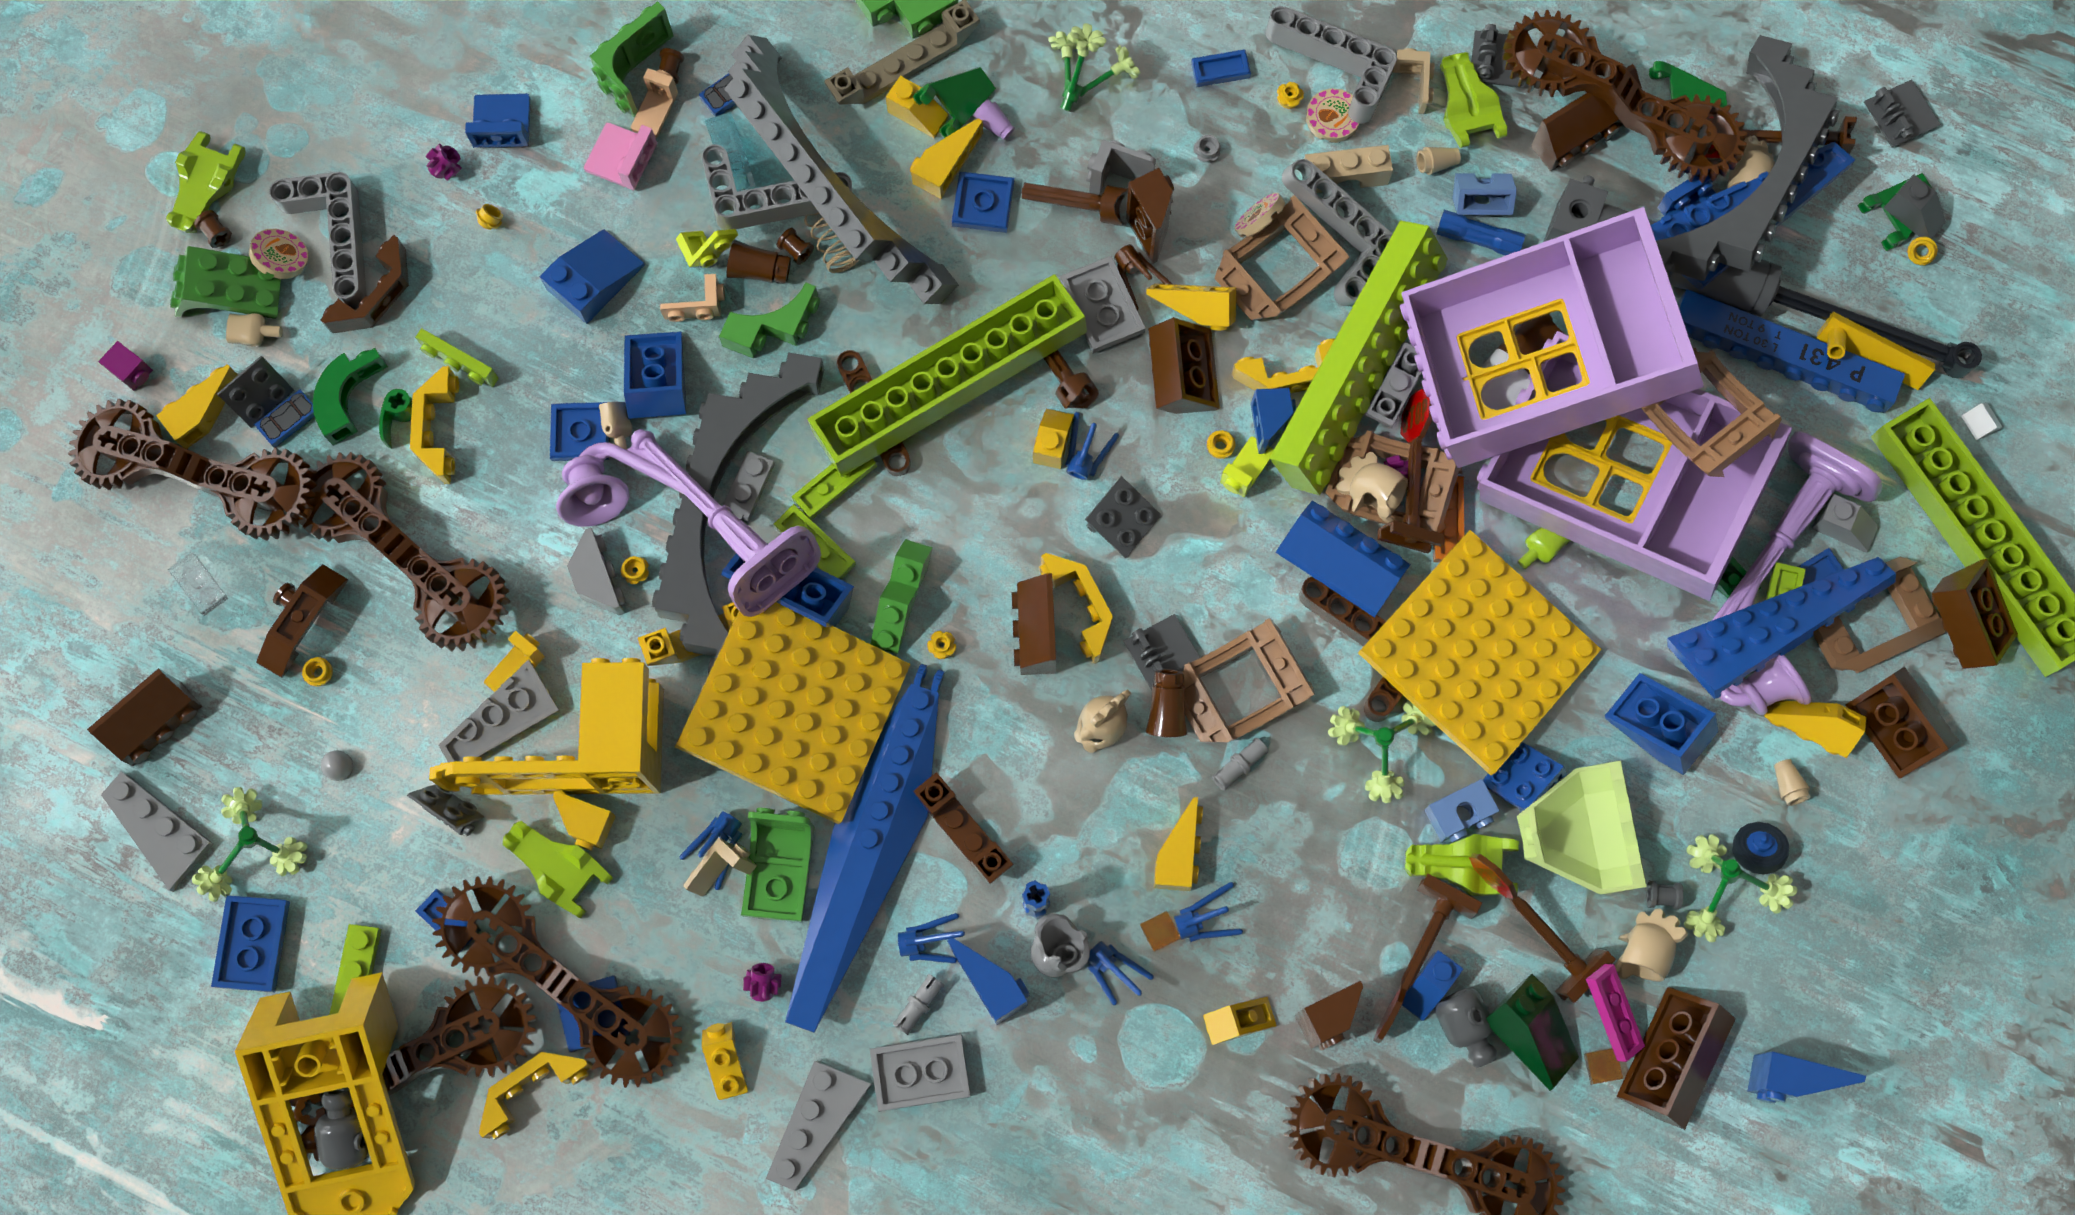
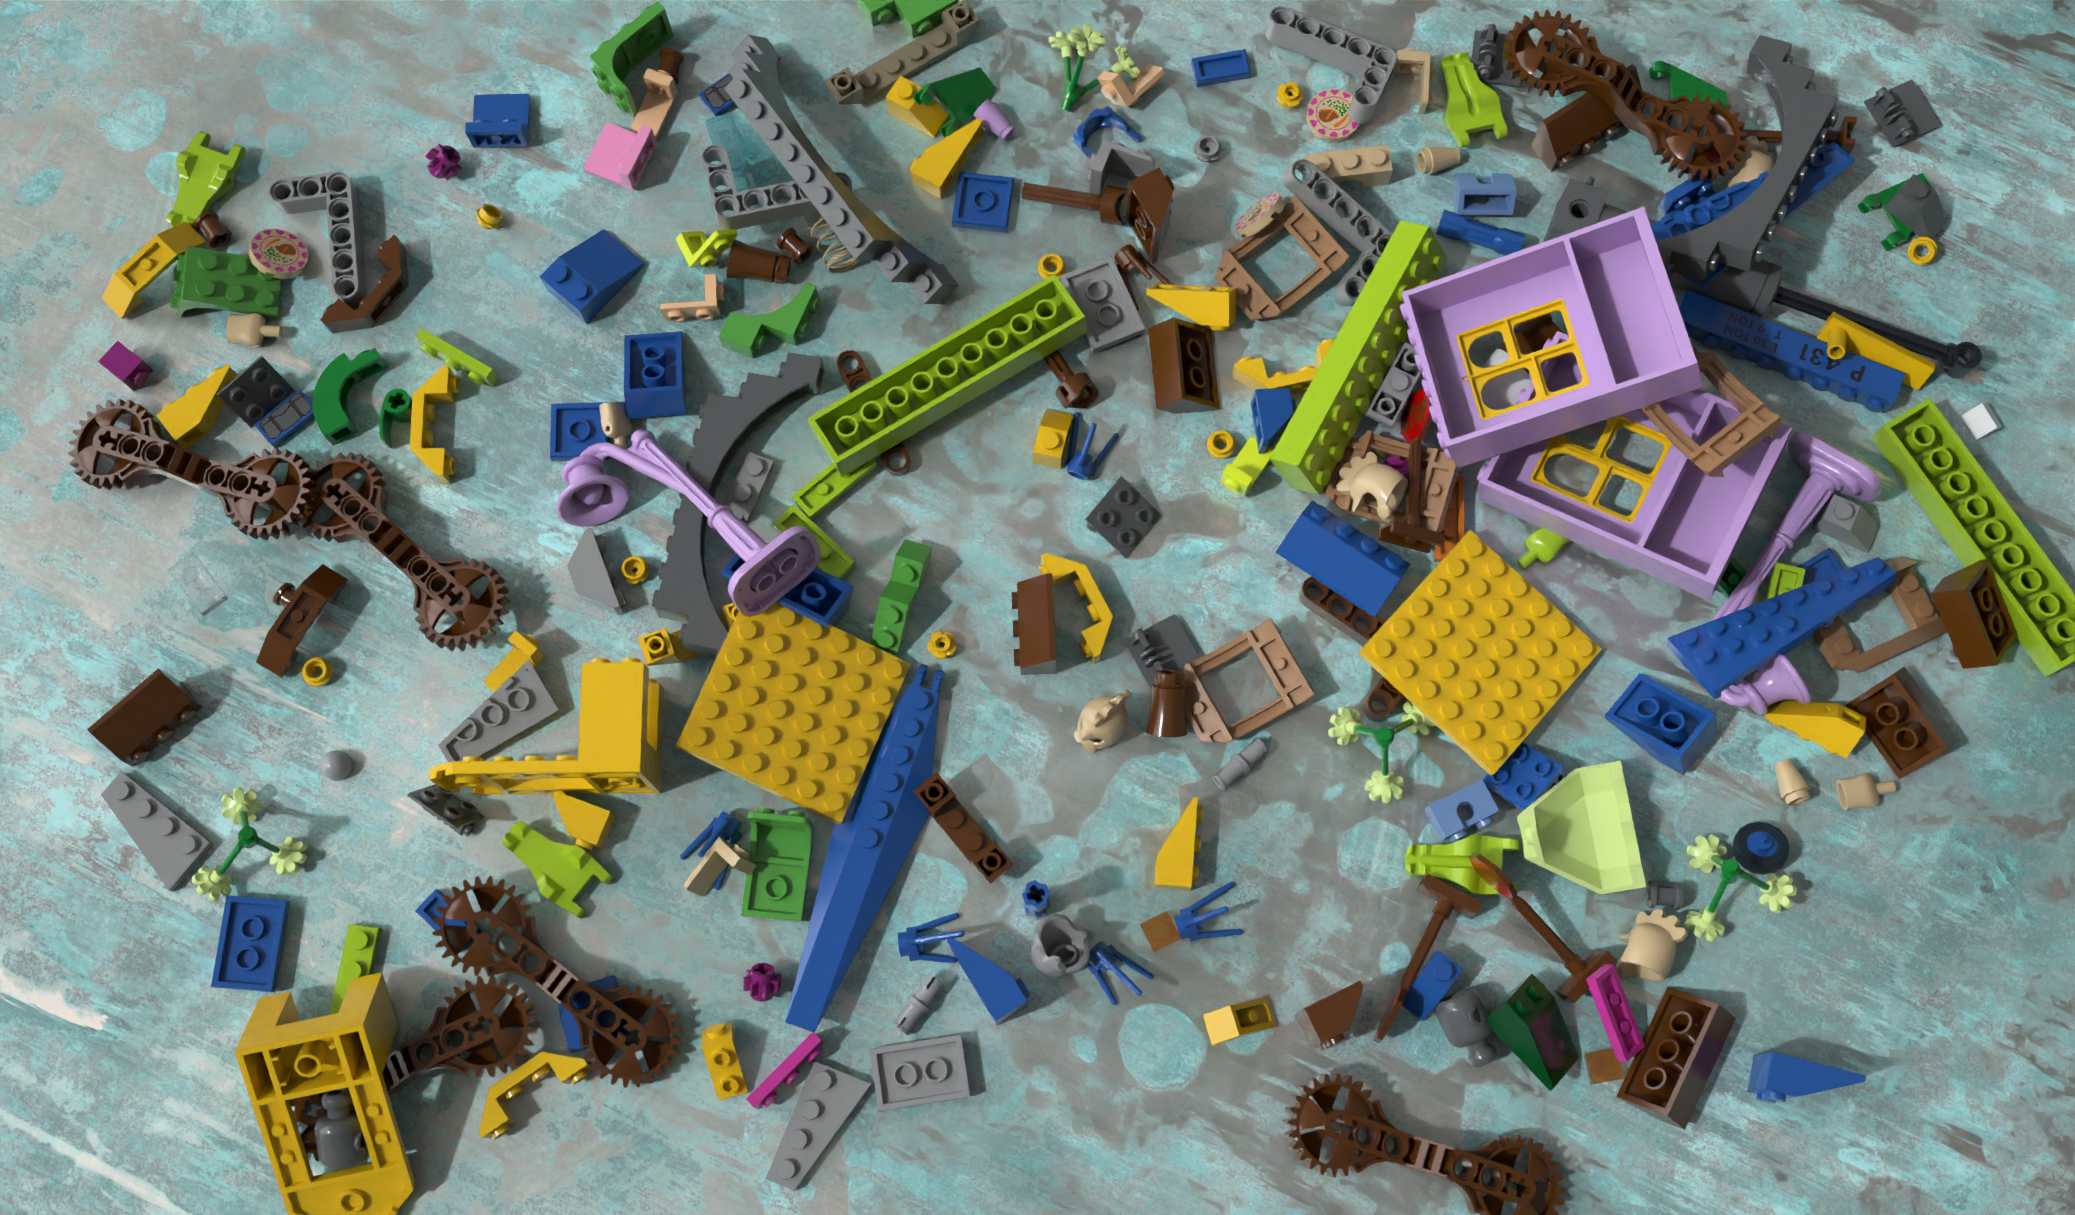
none -> yellow slope [102,221,207,319]
none -> dark pink plate [746,1032,824,1109]
none -> yellow plate [1038,254,1066,280]
none -> blue helmet [1073,106,1142,159]
none -> light nougat bracket [1097,65,1165,107]
none -> tan piece [1836,774,1896,811]

